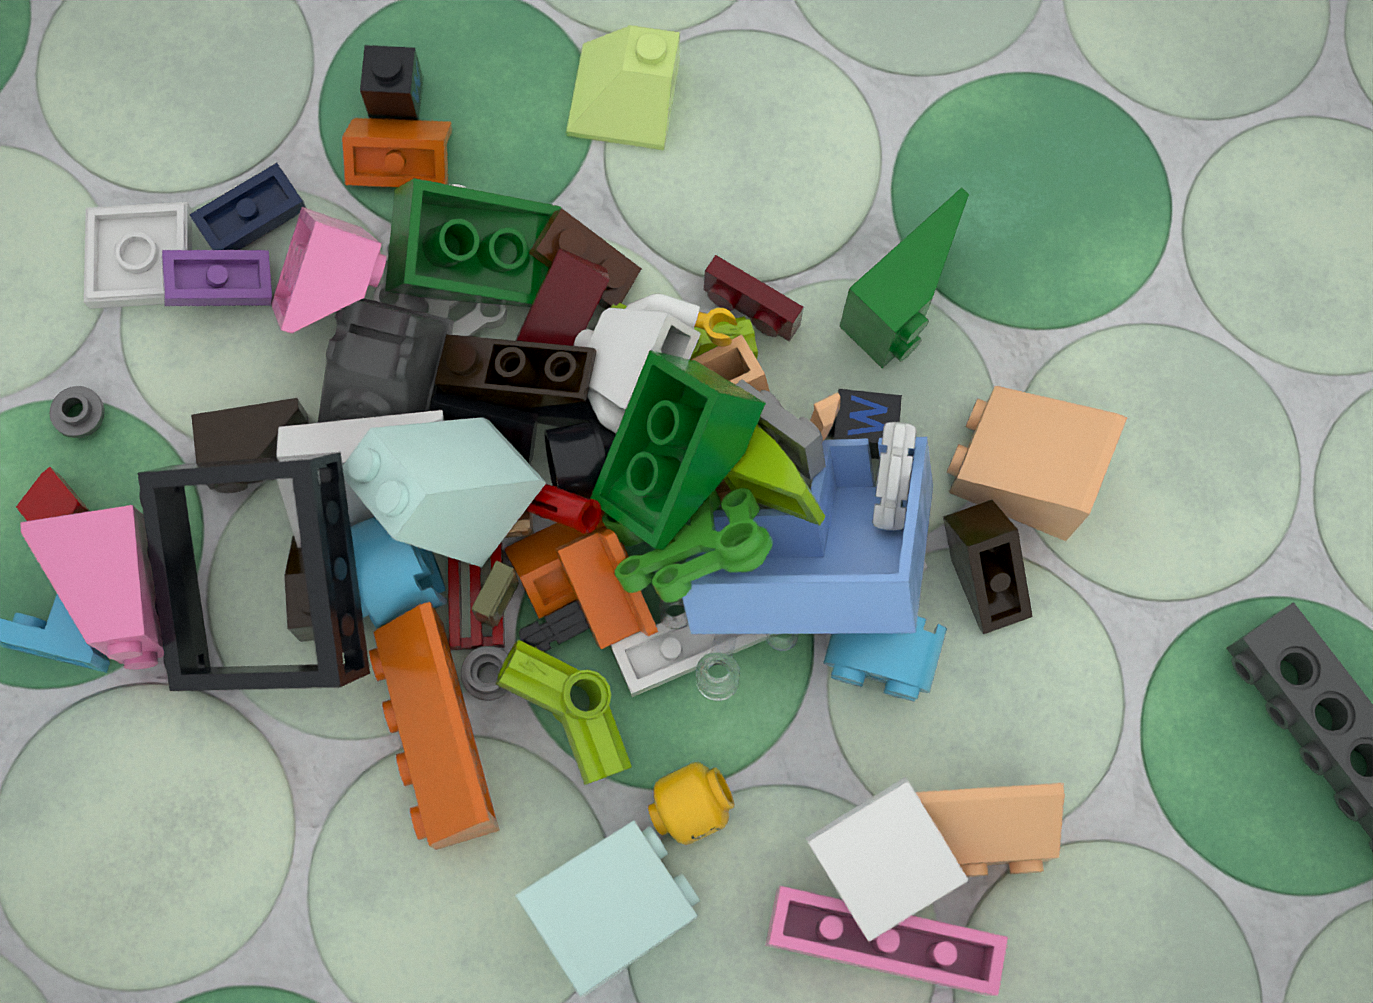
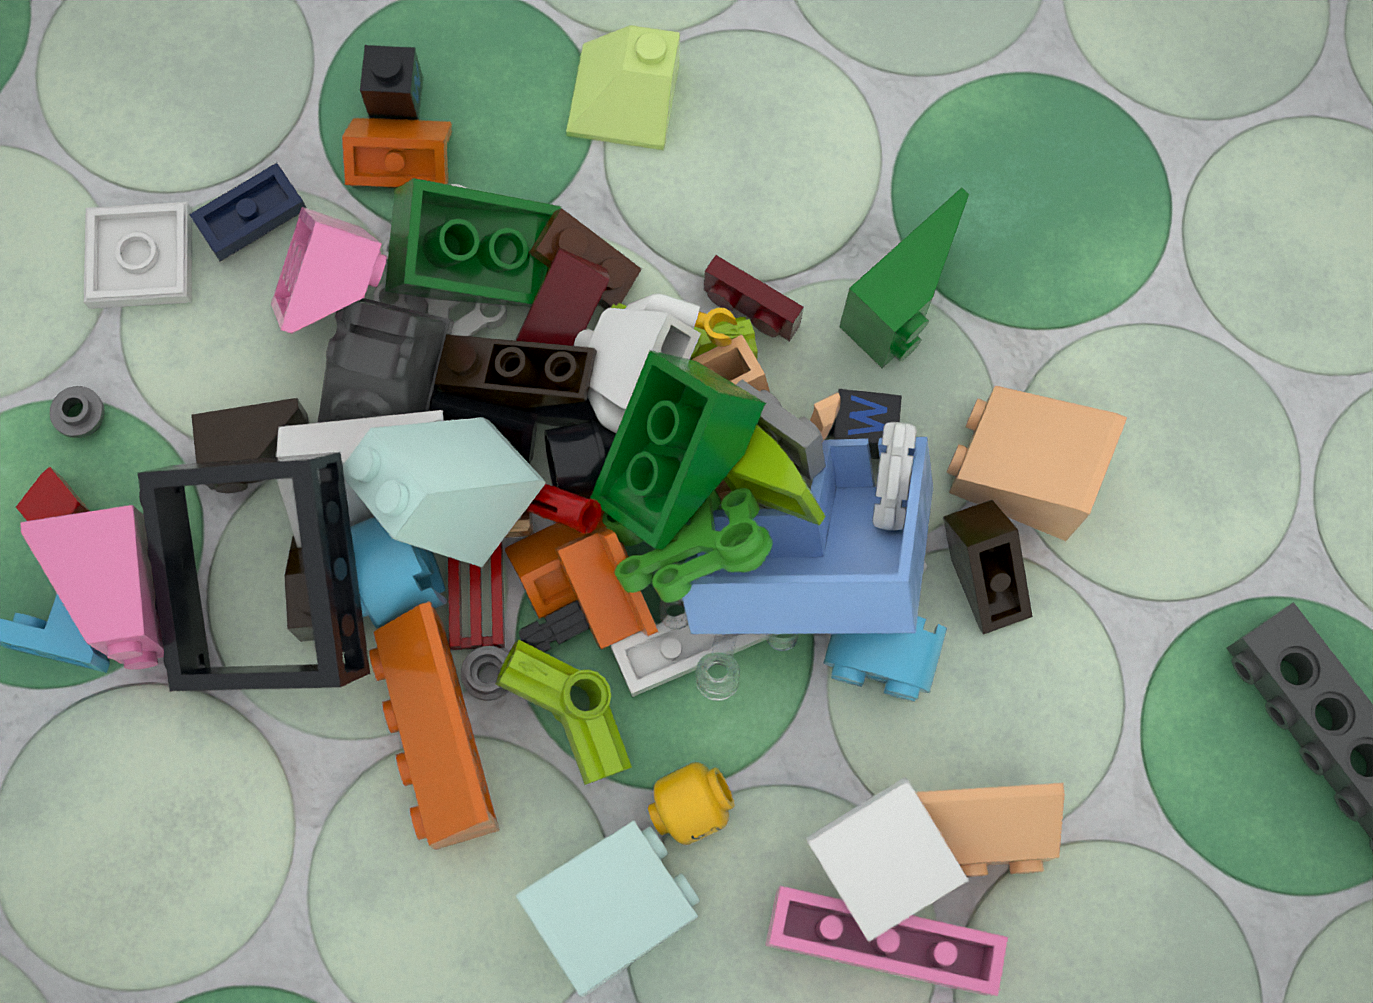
medium lavender plate [162,250,272,306] -> none
olive tile [471,560,519,628] -> none

